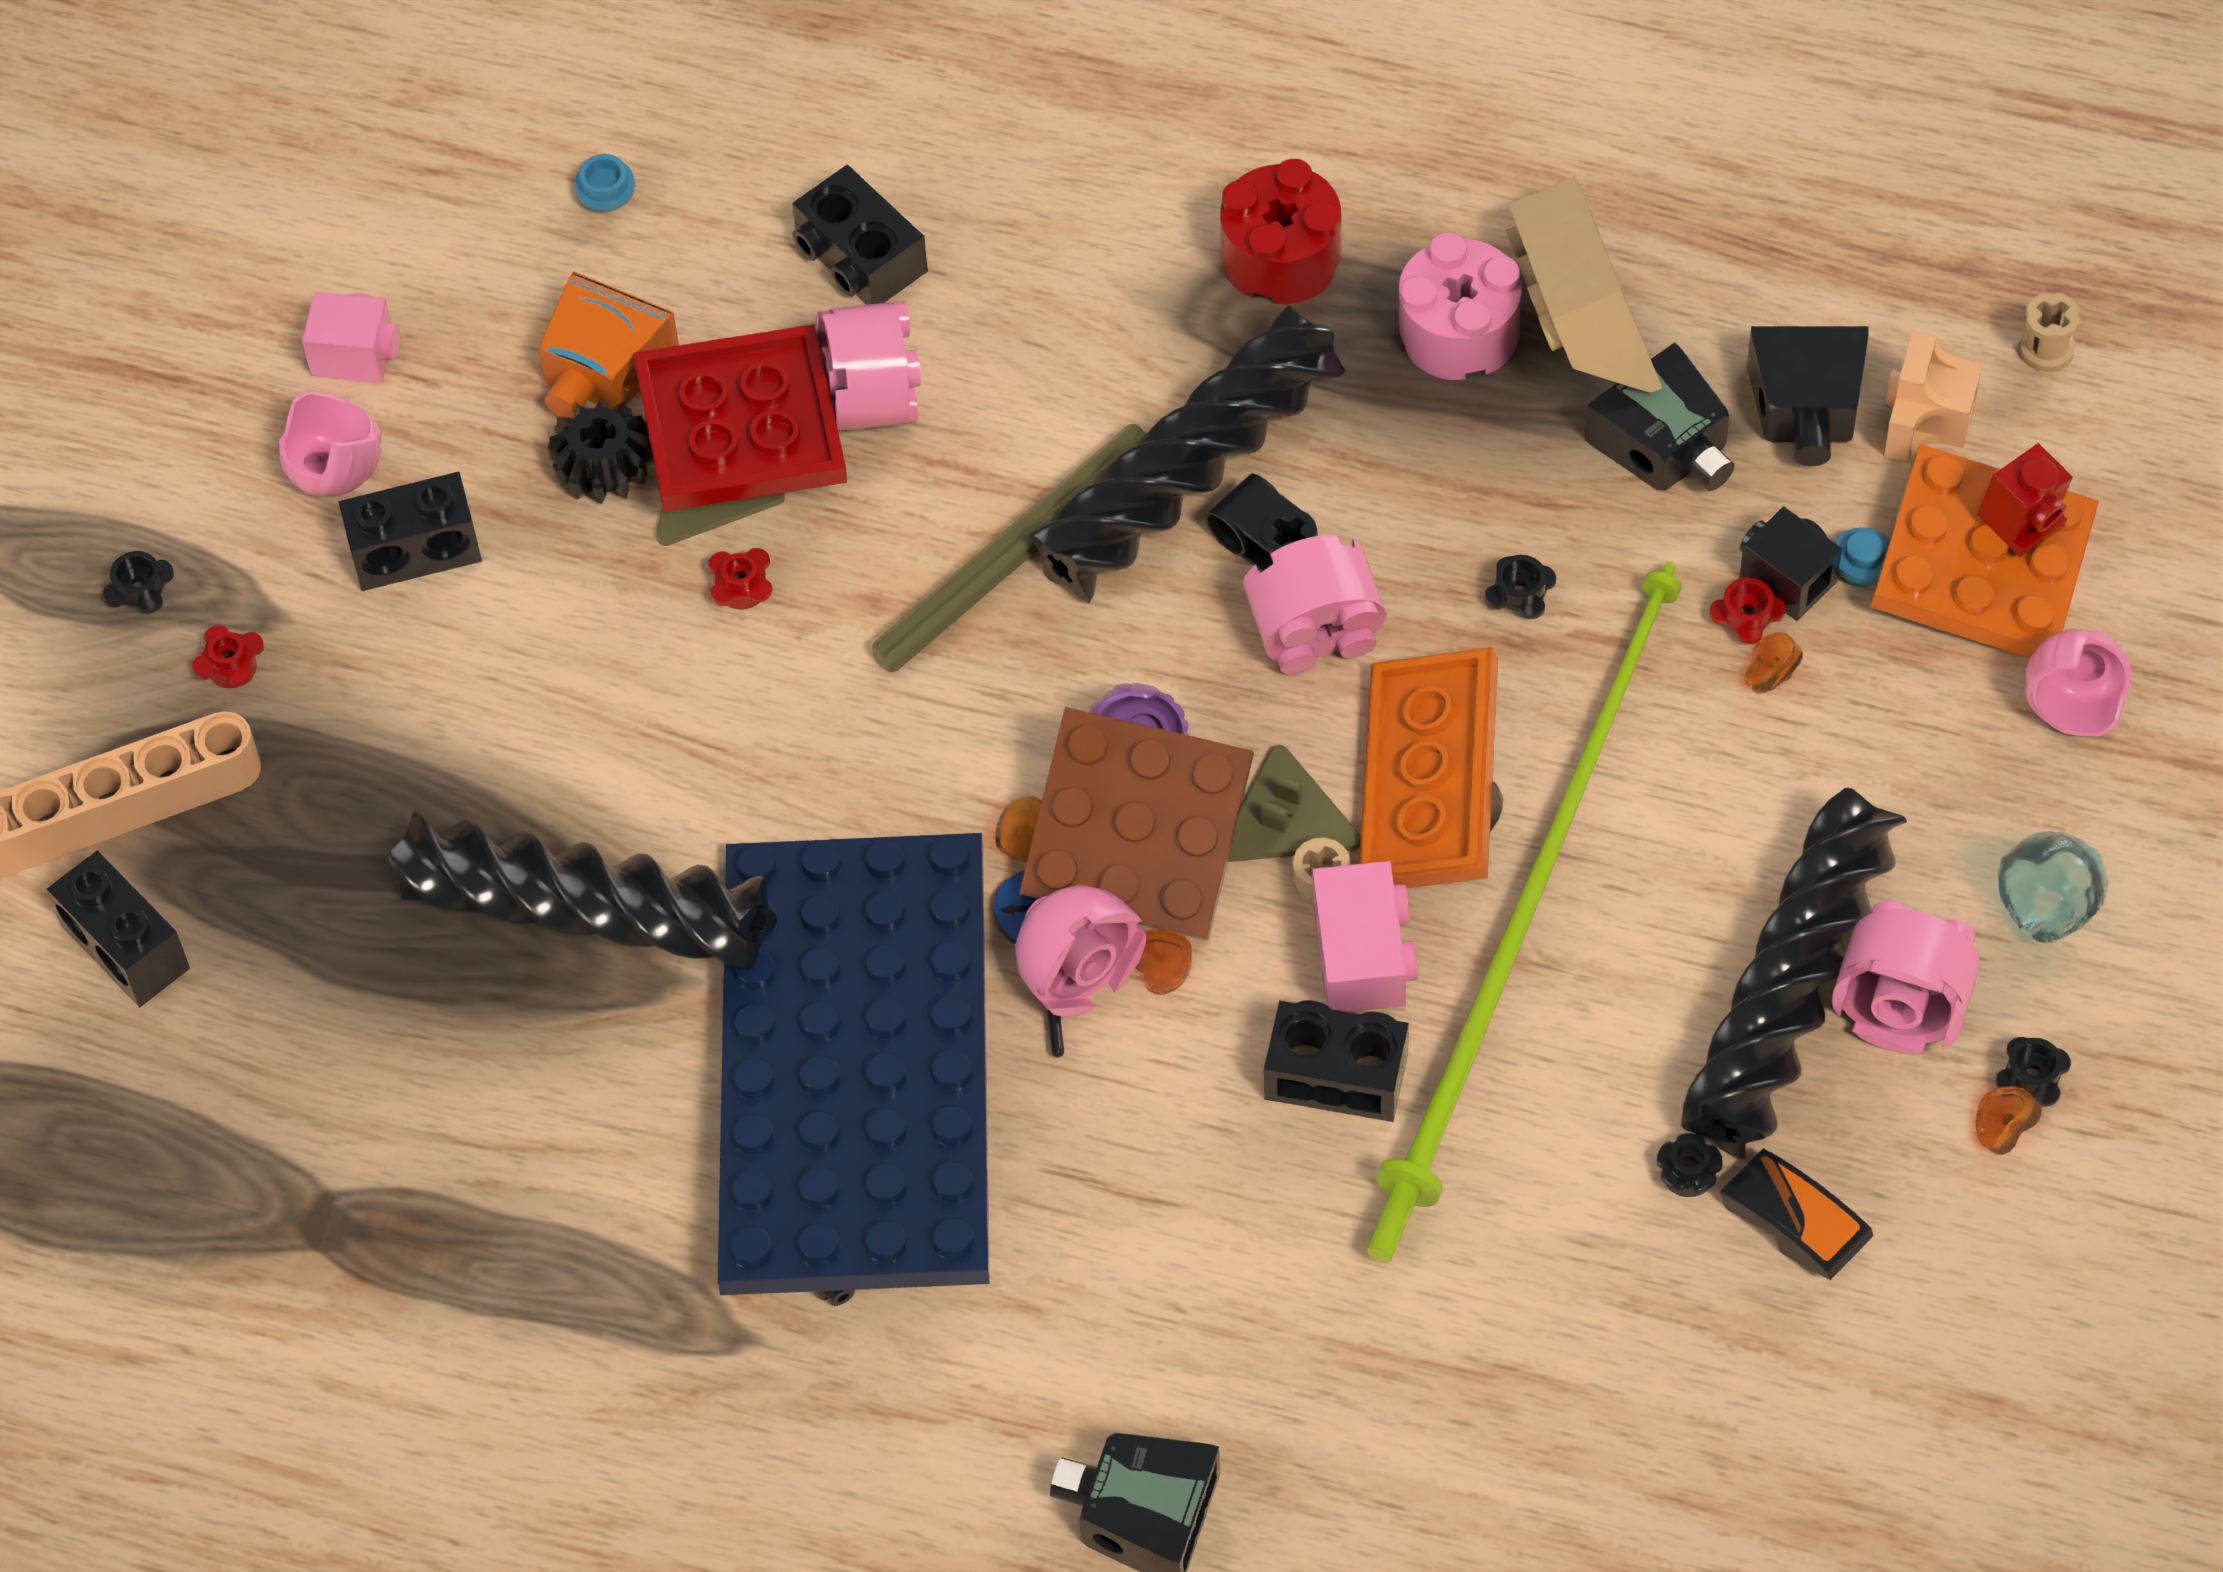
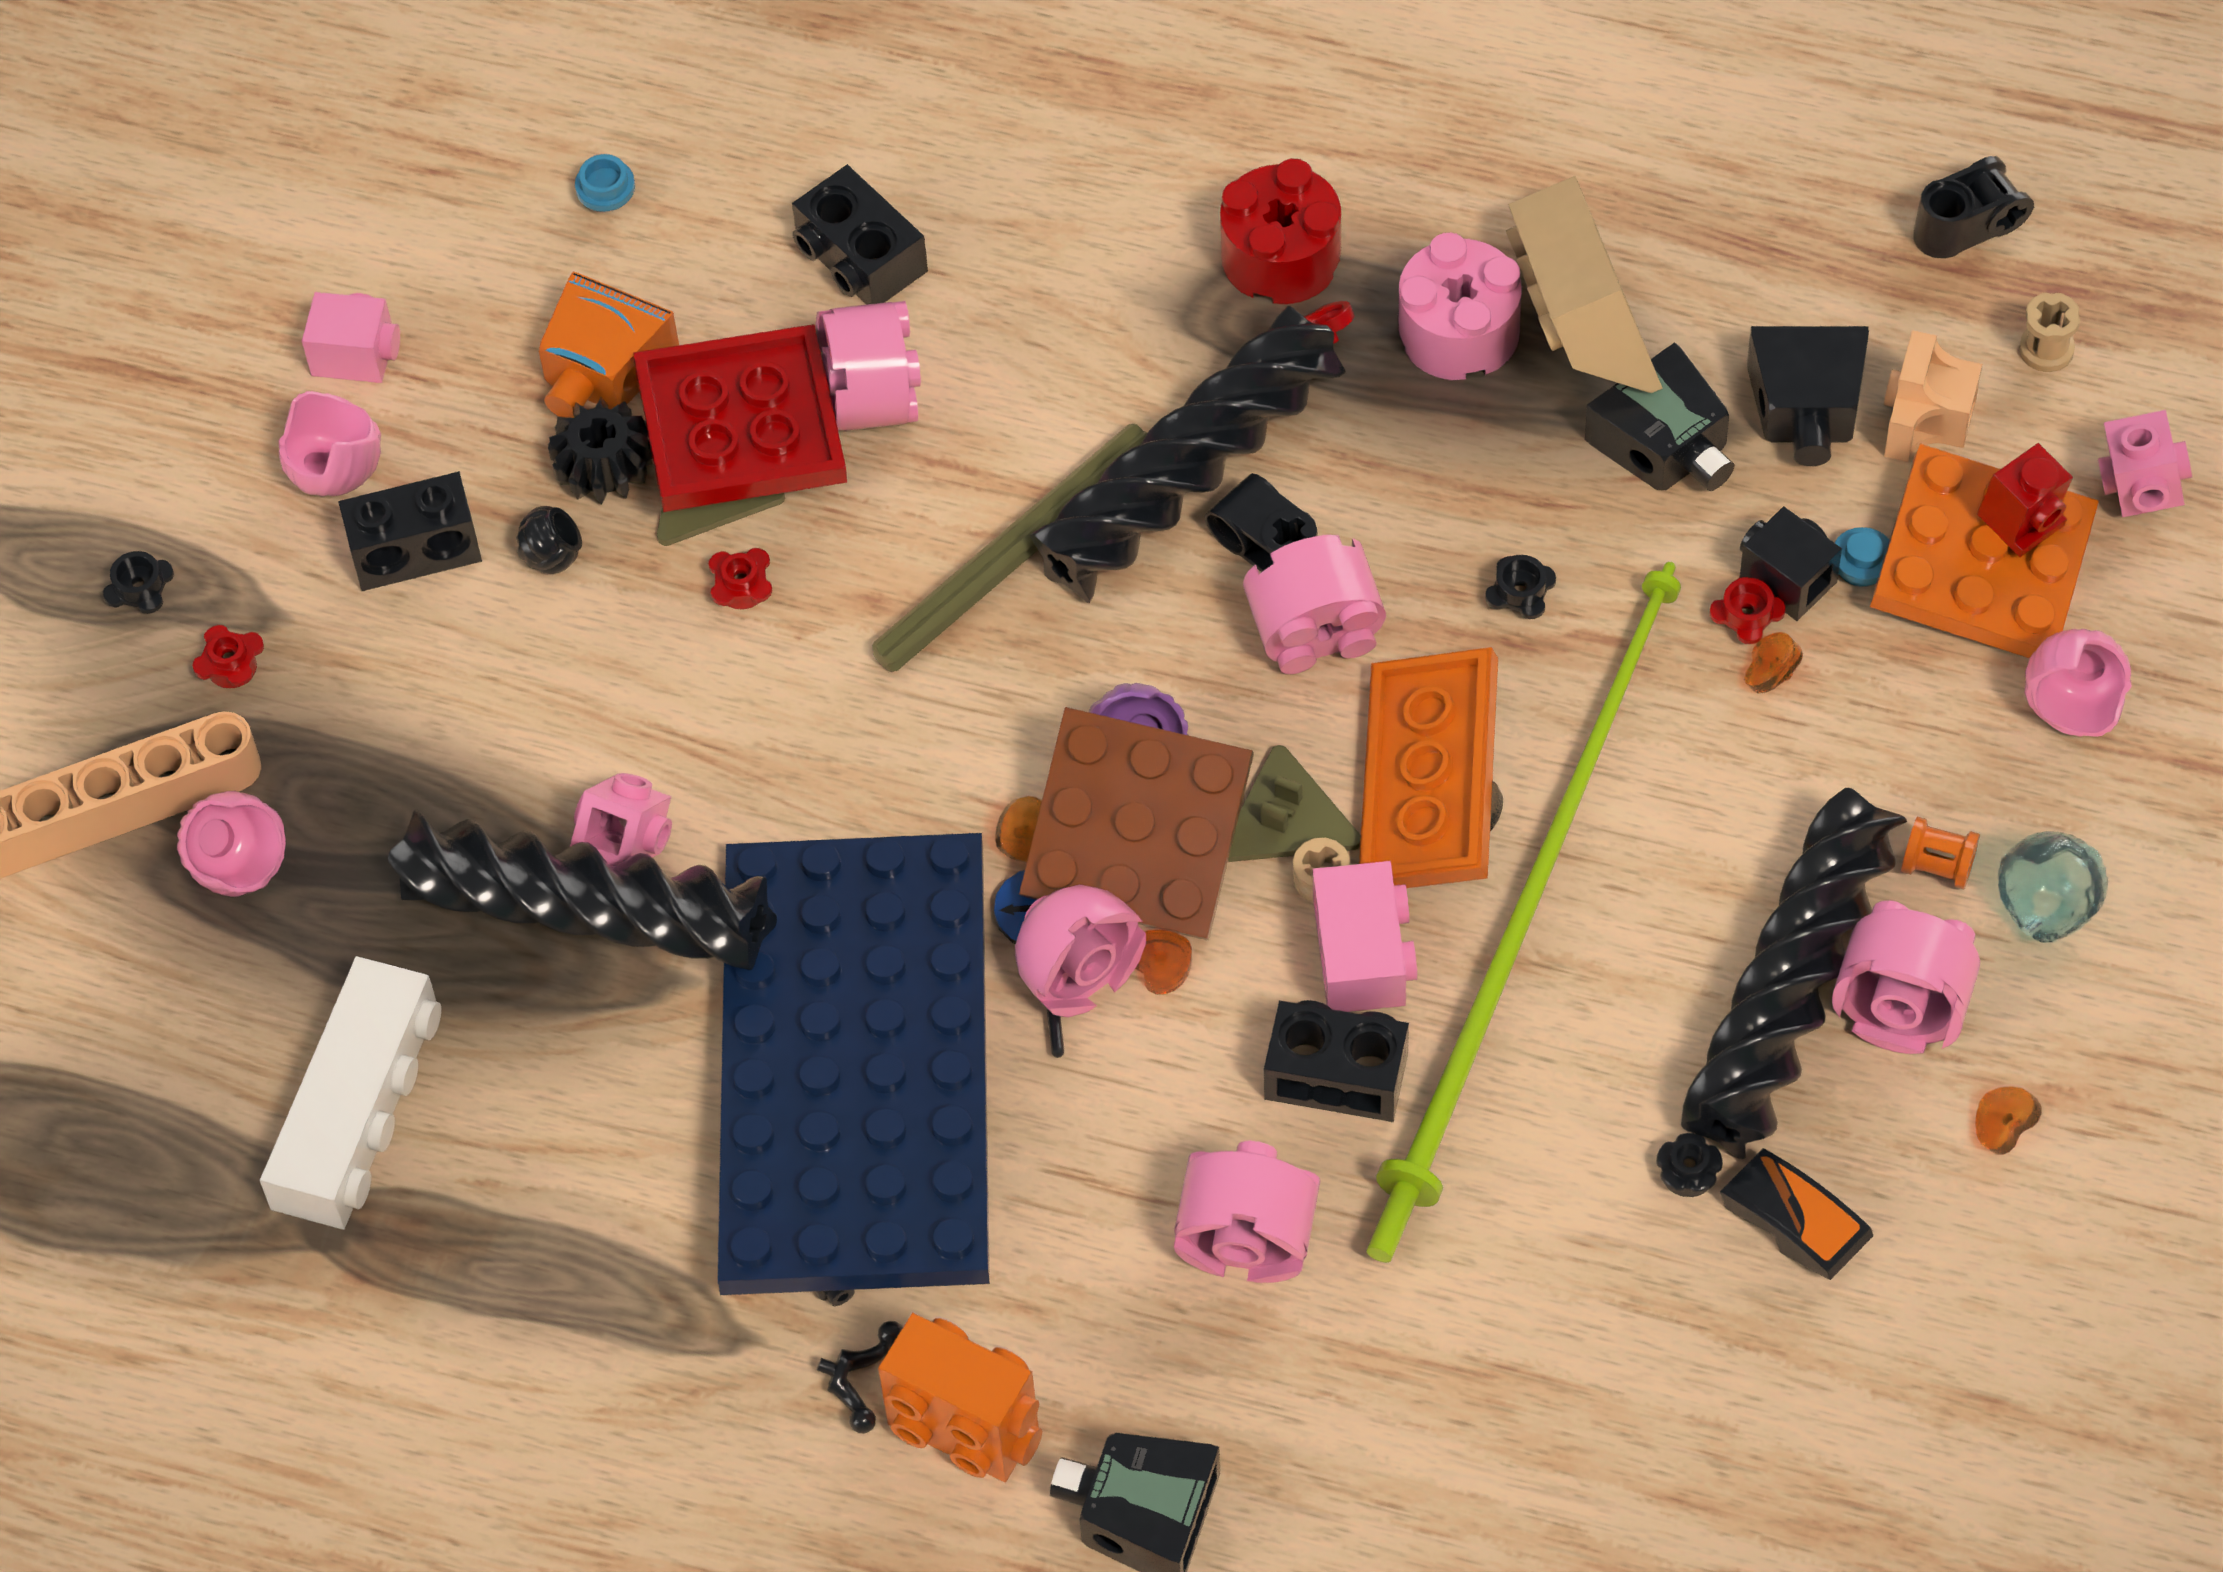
black brick [46,850,190,1008] -> none
black plate [1996,1037,2071,1107] -> none
none -> bright pink hair [177,791,286,897]
none -> white brick [260,956,441,1230]
none -> black piece [516,506,582,574]
none -> bright pink brick [570,773,672,866]
none -> black piece [817,1321,902,1434]
none -> orange brick [878,1312,1043,1483]
none -> bright pink brick [1174,1141,1320,1283]
none -> red piece [1305,301,1354,344]
none -> orange bush [1901,816,1980,890]
none -> black piece [1913,156,2034,259]
none -> bright pink brick [2098,410,2192,517]

